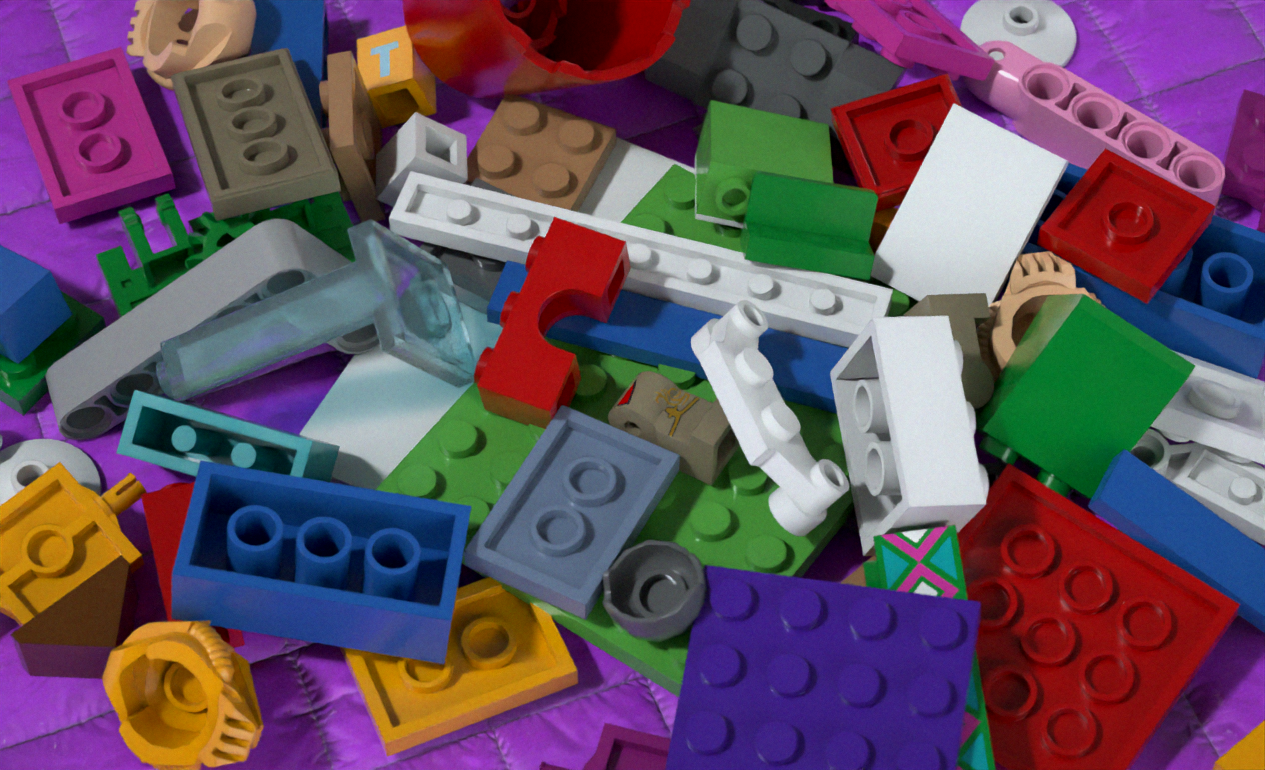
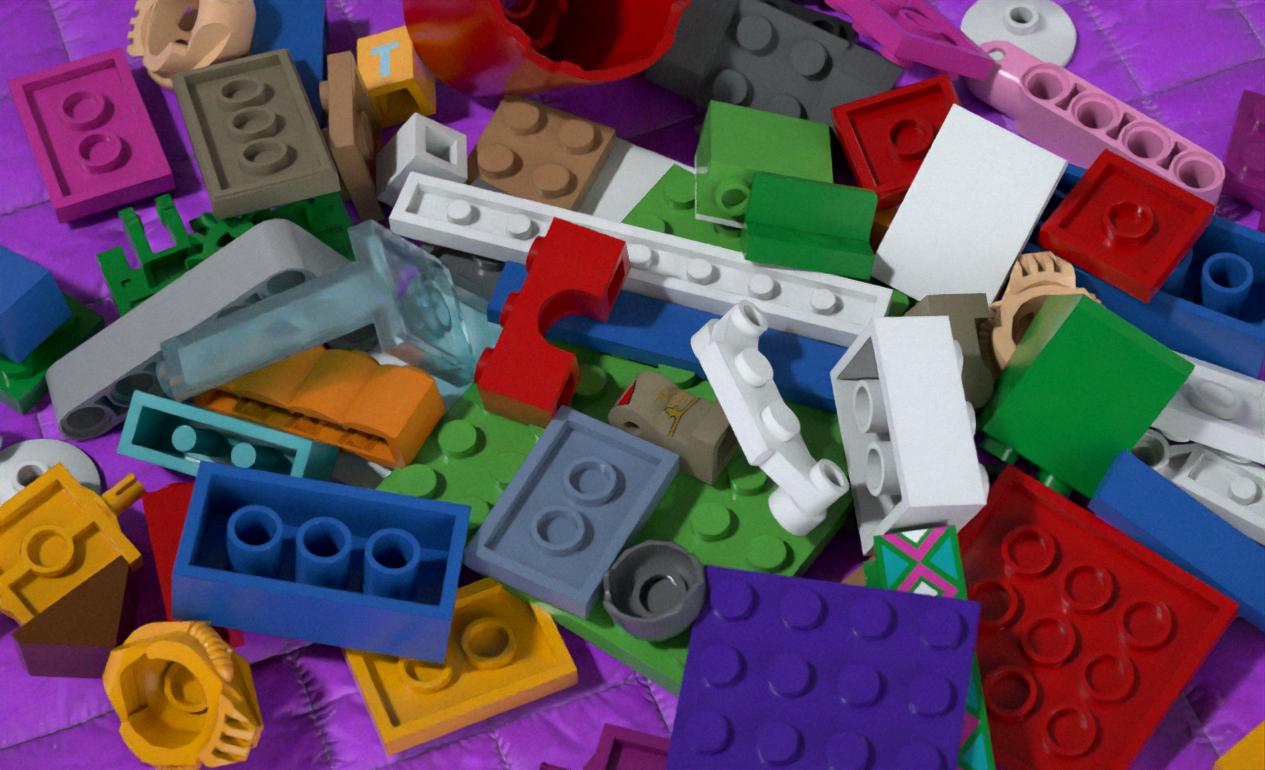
none -> orange brick [184,326,446,469]

